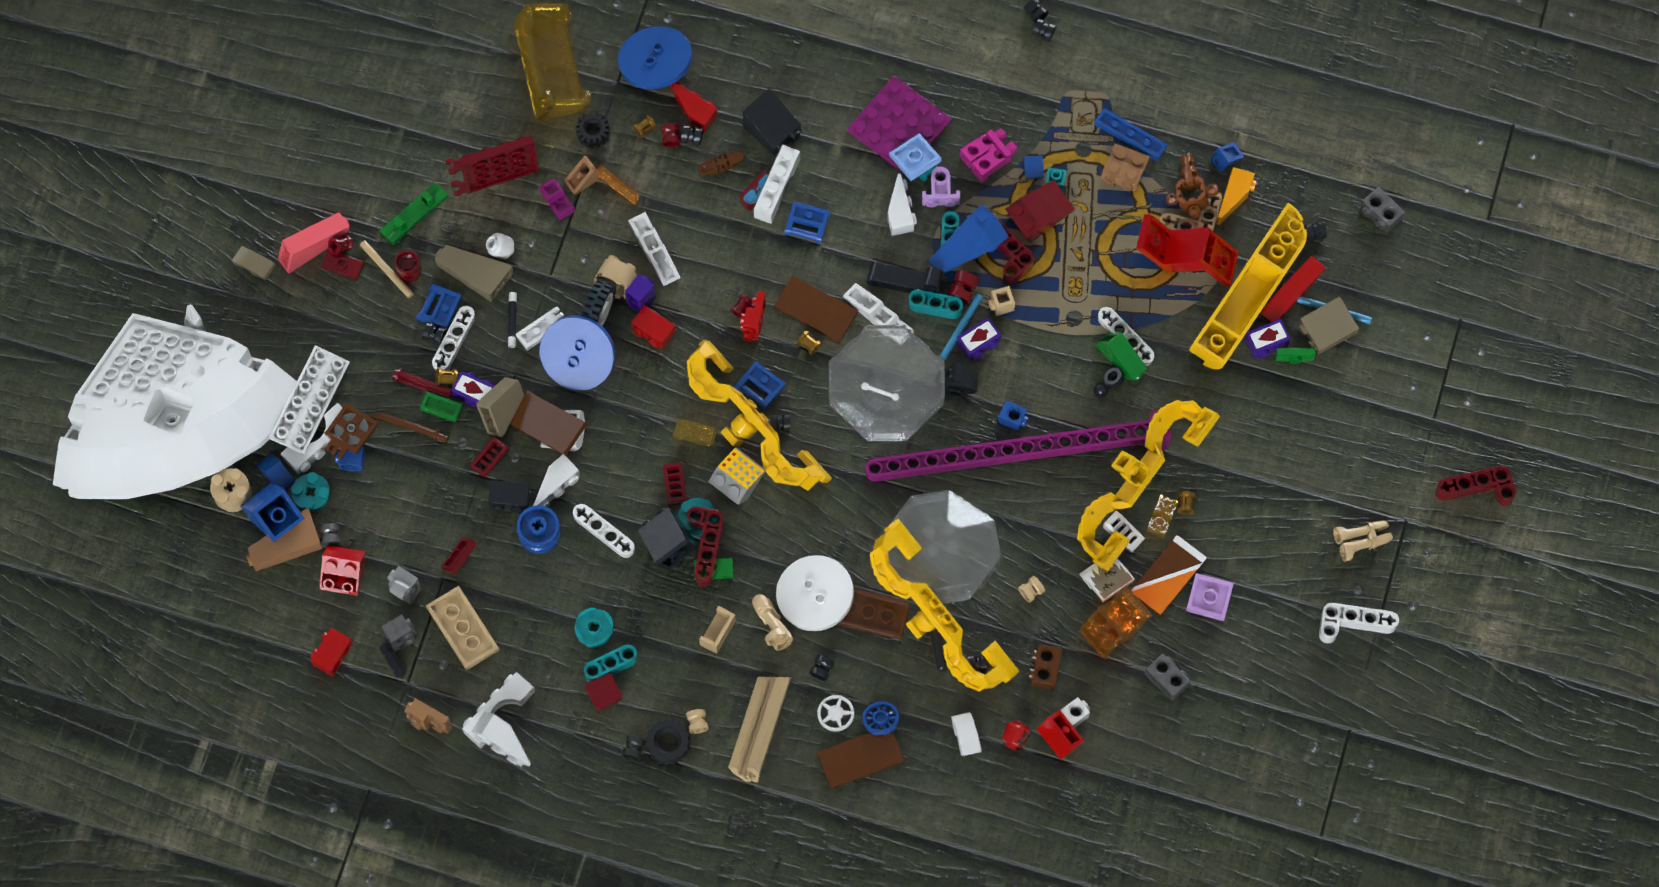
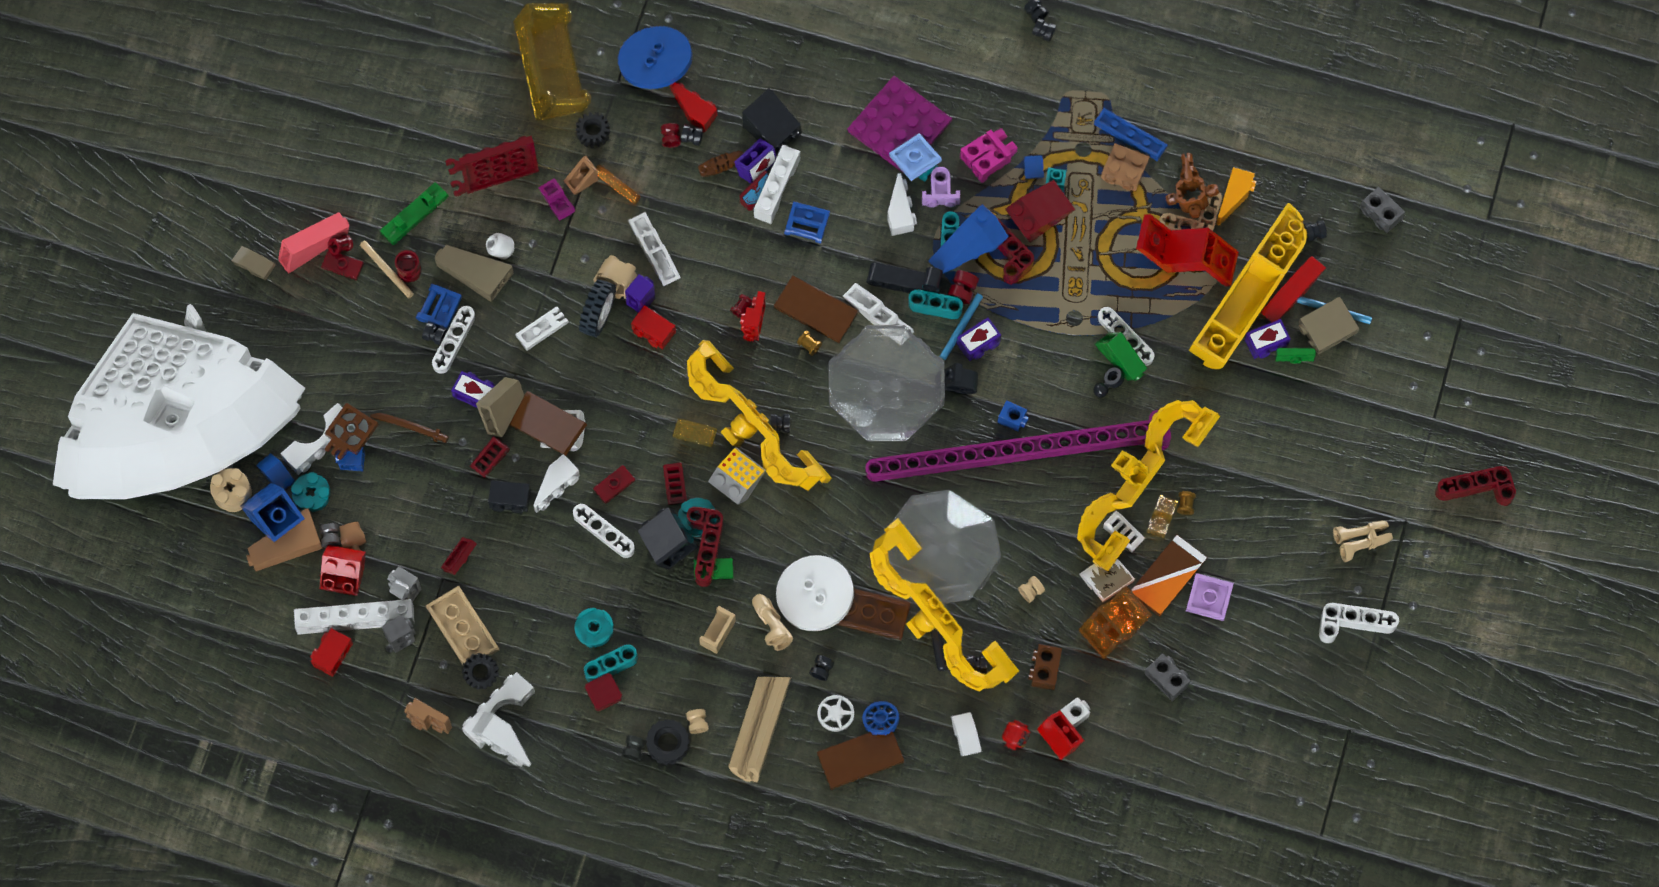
white plate [269,345,350,455] -> none
black axle [379,642,407,678] -> none
dark red axle [392,368,452,399] -> none
green plate [420,392,463,423] -> none
pearl gold bush [435,368,458,386] -> none
black bar [508,292,517,348] -> none
blue wheel [517,505,561,554] -> none
plate [540,316,615,390] -> none
pearl gold bush [632,115,657,139] -> none
blue plate [735,361,786,411] -> none
white hinge [861,382,899,401] -> none
tan brick [988,286,1015,316] -> none
blue bracket [1210,142,1244,172] -> none
none -> white brick [294,599,414,634]
none -> medium nougat piece [339,522,367,550]
none -> black tyre [462,653,499,690]
none -> dark red plate [593,465,635,504]
none -> dark purple brick [735,138,777,183]

